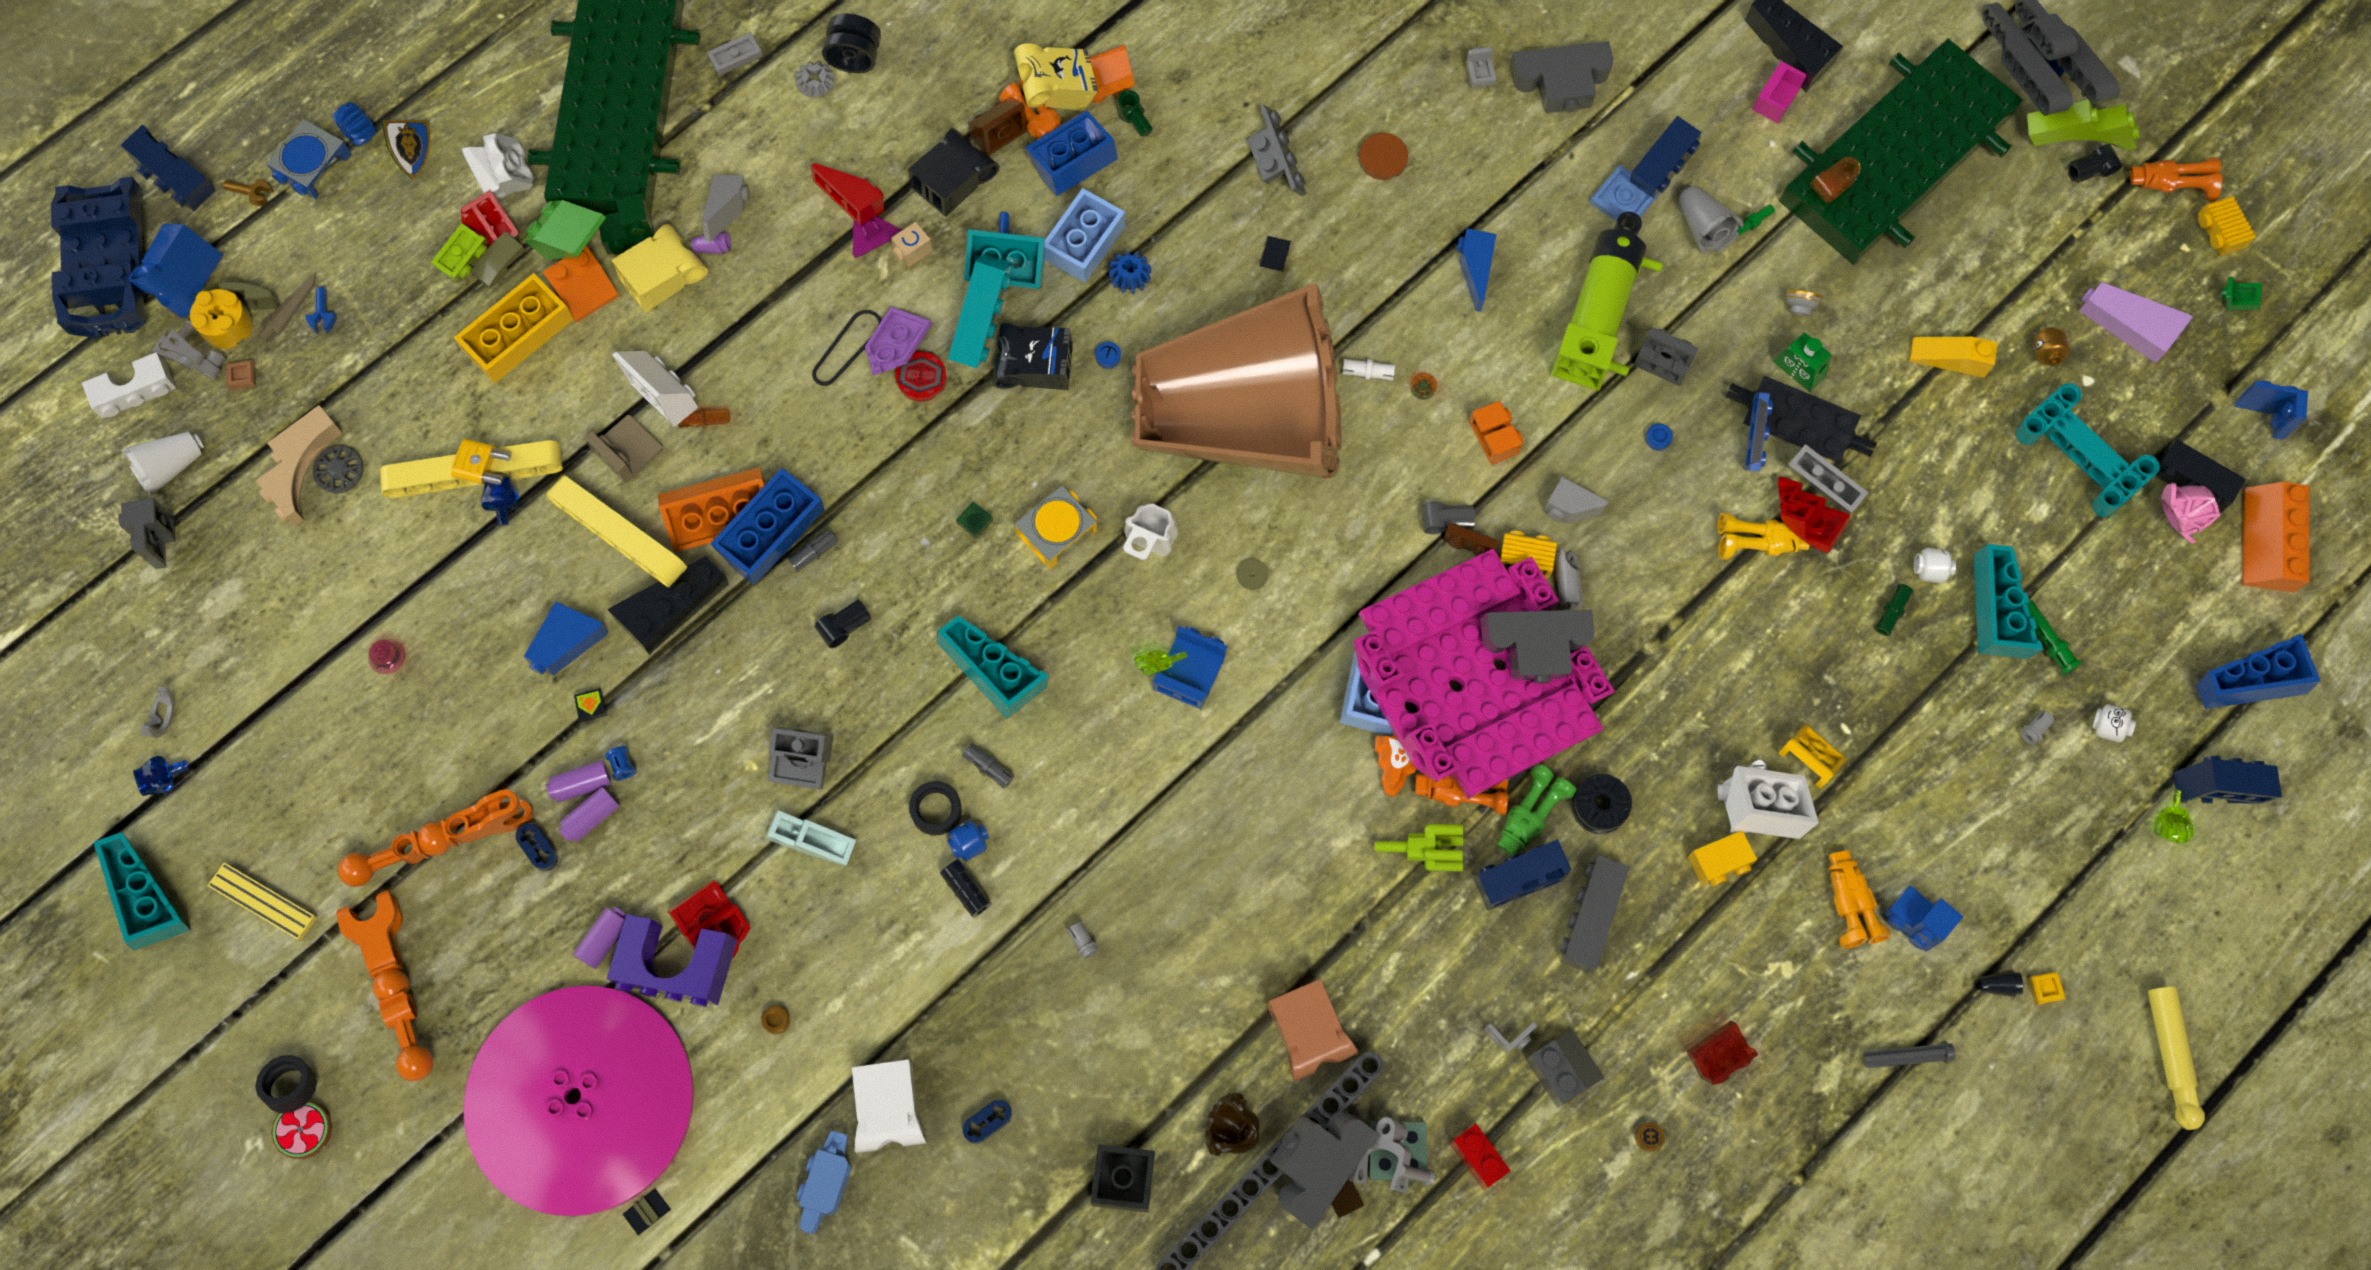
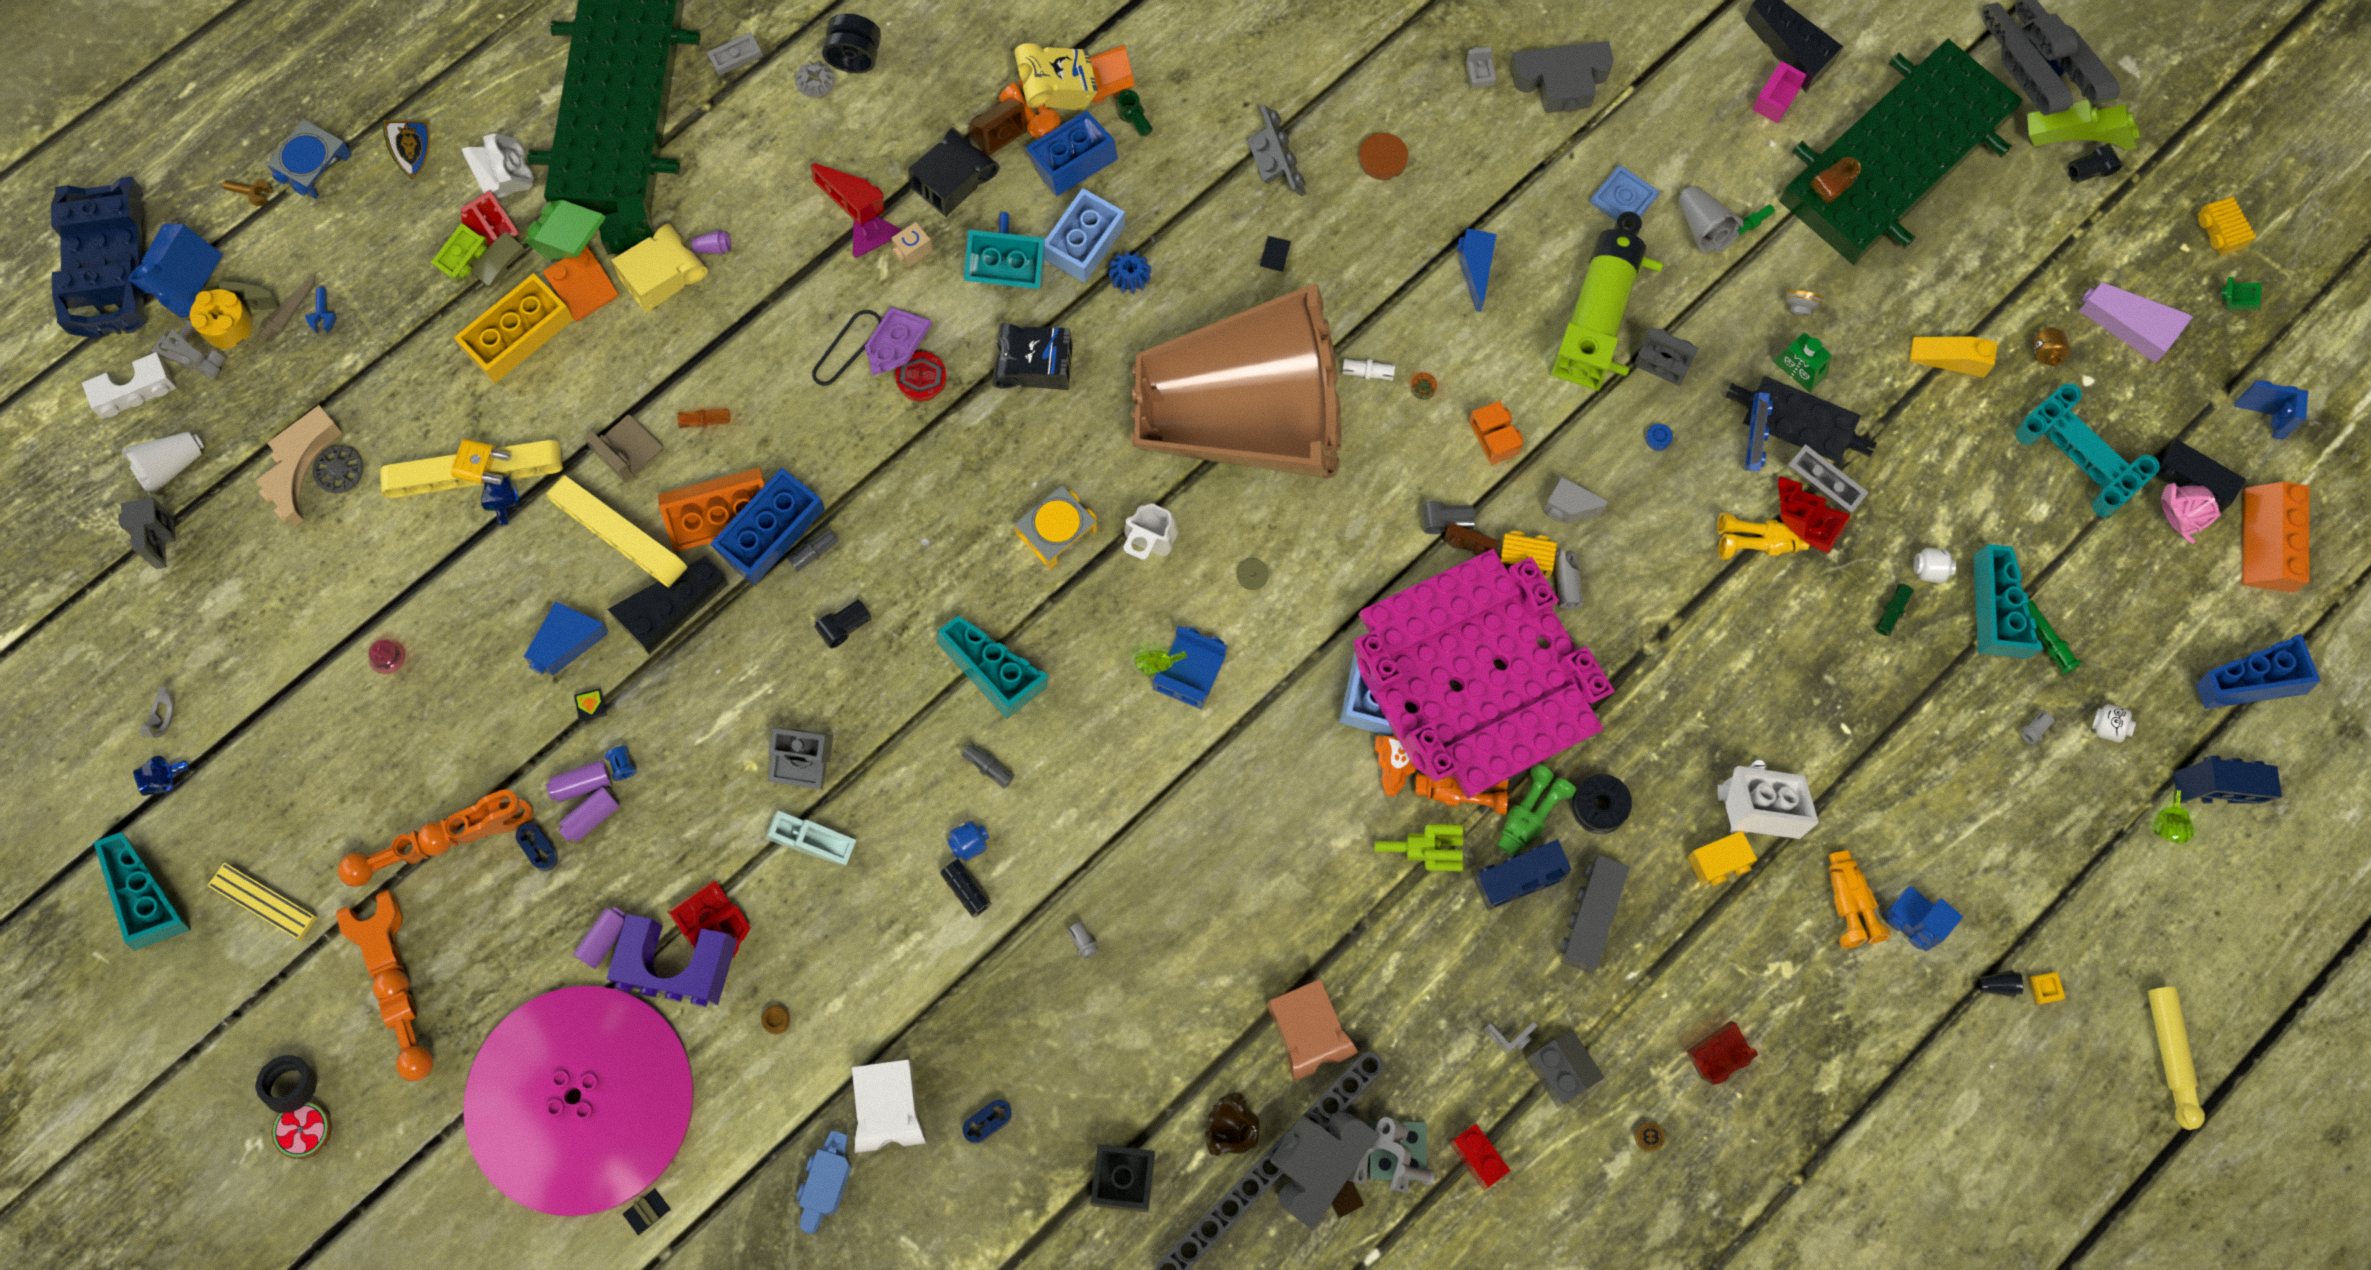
dark blue wedge [121,124,215,211] -> none
medium nougat tile [226,360,256,391] -> none
blue gear [333,102,376,146] -> none
white slope [612,351,698,427] -> none
light grey slope [702,175,750,242] -> none
black tyre [909,781,962,836] -> none
teal wedge [948,254,1012,368] -> none
clear green plate [956,501,993,539] -> none
blue tile [1095,342,1121,369] -> none
dark grey brick [1481,609,1594,684] -> none
dark blue wedge [1630,115,1702,198] -> none
yellow piece [1779,724,1847,789] -> none
dark grey axle [1863,1041,1955,1068] -> none
orange piece [2130,157,2222,201] -> none

